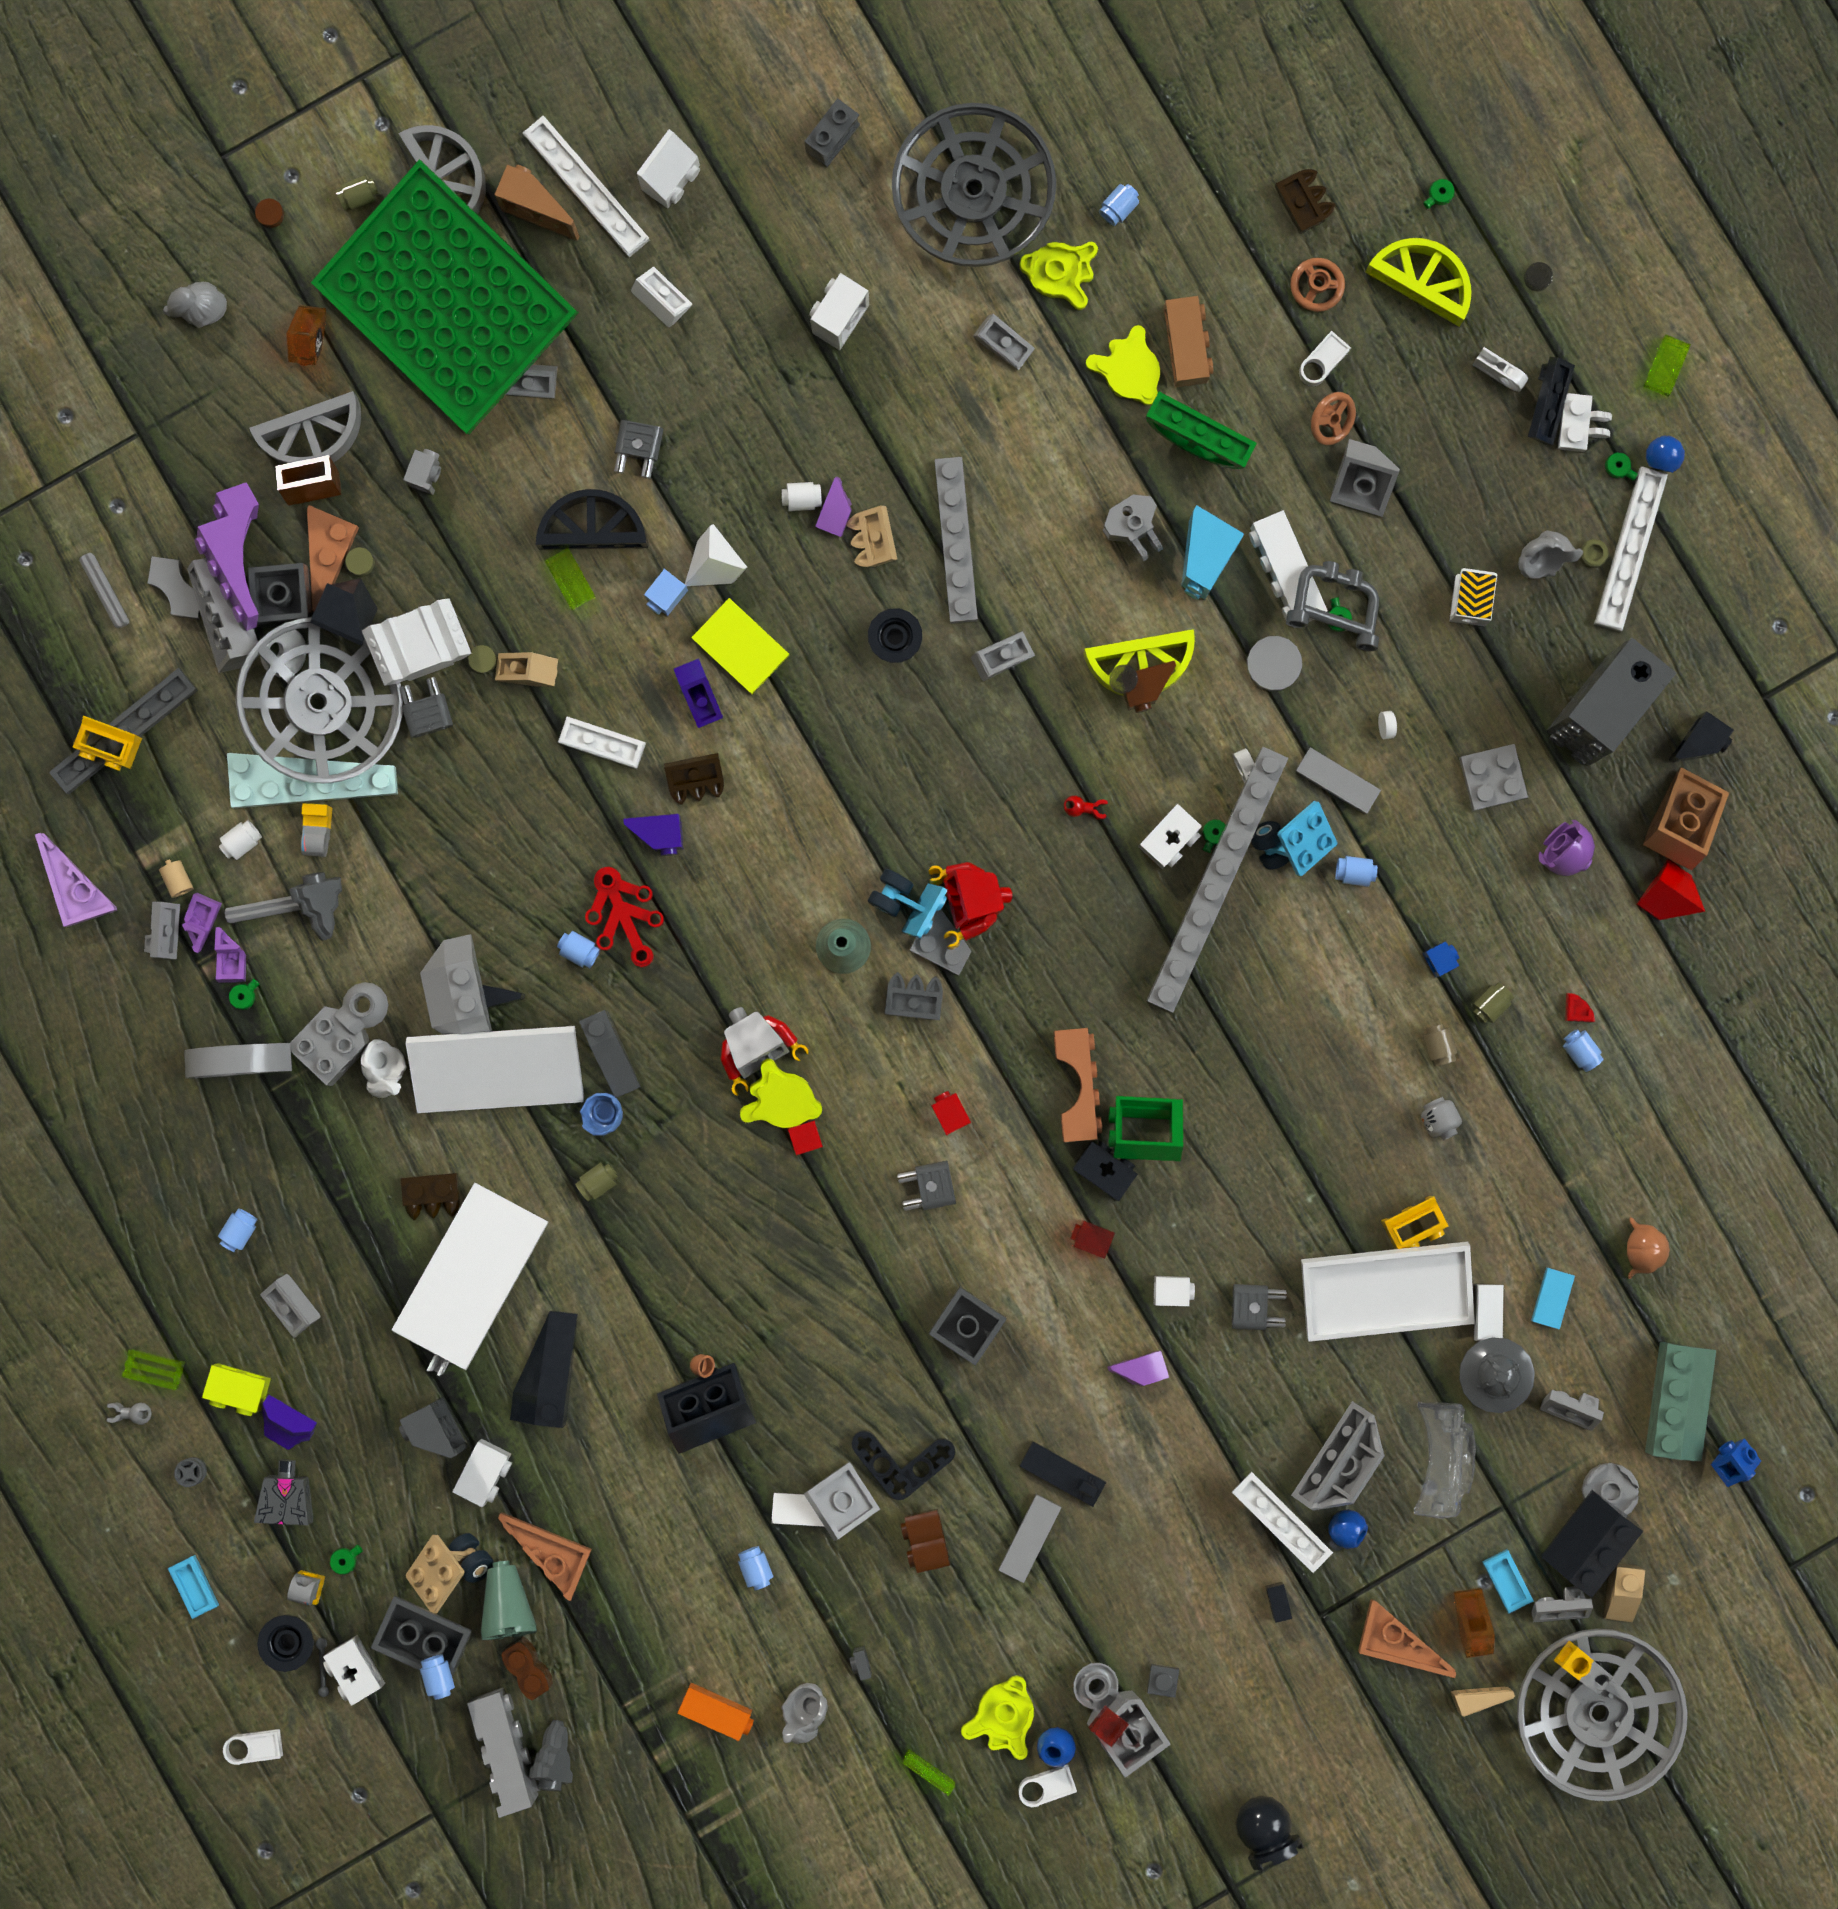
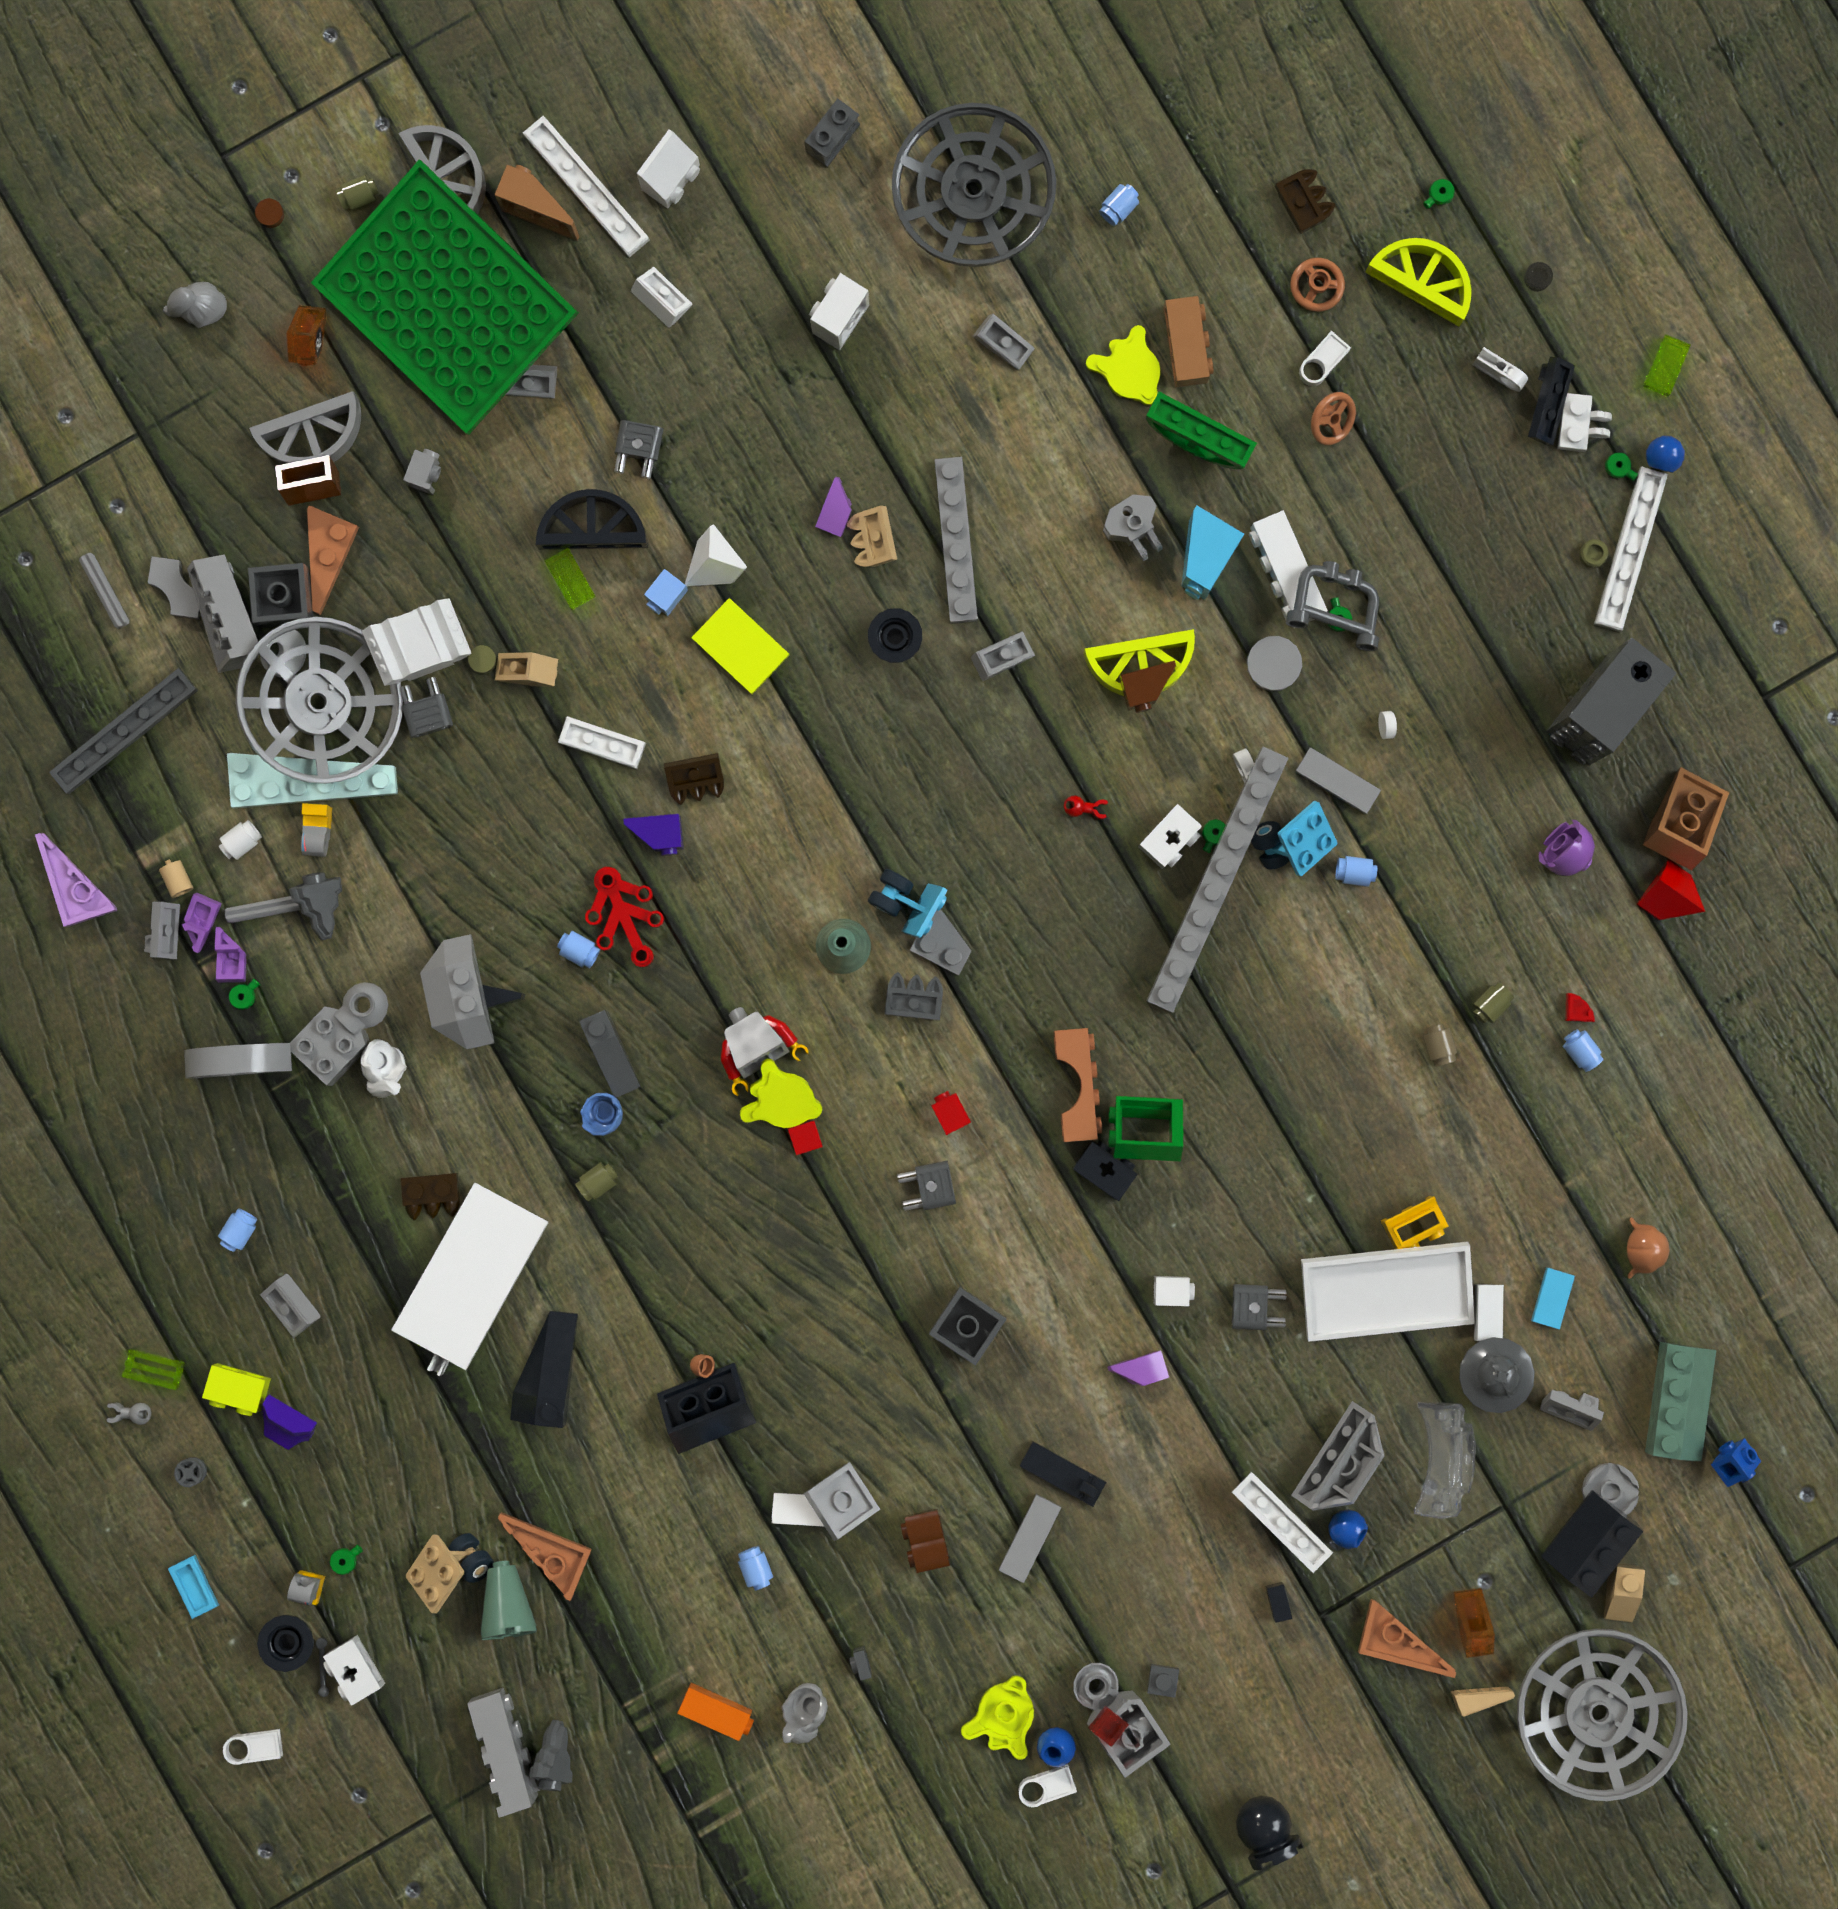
yellow window [73,716,142,771] -> none
medium lavender arch [194,482,259,631] -> none
dark grey torso [254,1459,313,1525] -> none
black slope [310,578,378,646] -> none
olive tile [345,547,375,576] -> none
dark grey slope [371,1596,472,1677] -> none
dark grey slope [399,1398,468,1458] -> none
white tile [406,1026,584,1113] -> none
light blue brick [420,1654,455,1700] -> none
white brick [453,1439,512,1507] -> none
reddish brown brick [502,1637,553,1701] -> none
dark purple slope [673,658,723,728] -> none
white brick [782,482,822,511] -> none
black beam [852,1430,955,1500] -> none
clear neon green tile [902,1749,955,1796] -> none
red torso [929,862,1012,949] -> none
neon yellow tile [1019,242,1098,310] -> none
clear red brick [1070,1220,1115,1259] -> none
clear smoke tile [1109,665,1138,694] -> none
light grey slope [1330,439,1400,517] -> none
light grey head [1421,1097,1462,1140] -> none
blue plate [1422,941,1459,978] -> none
piece [1449,568,1497,626] -> none
light grey plate [1459,744,1528,811] -> none
medium azure tile [1482,1549,1533,1613] -> none
light grey hair [1518,530,1583,578] -> none
light grey hinge [1532,1586,1593,1622] -> none
yellow leg [1554,1641,1613,1695] -> none
black slope [1669,711,1734,763] -> none

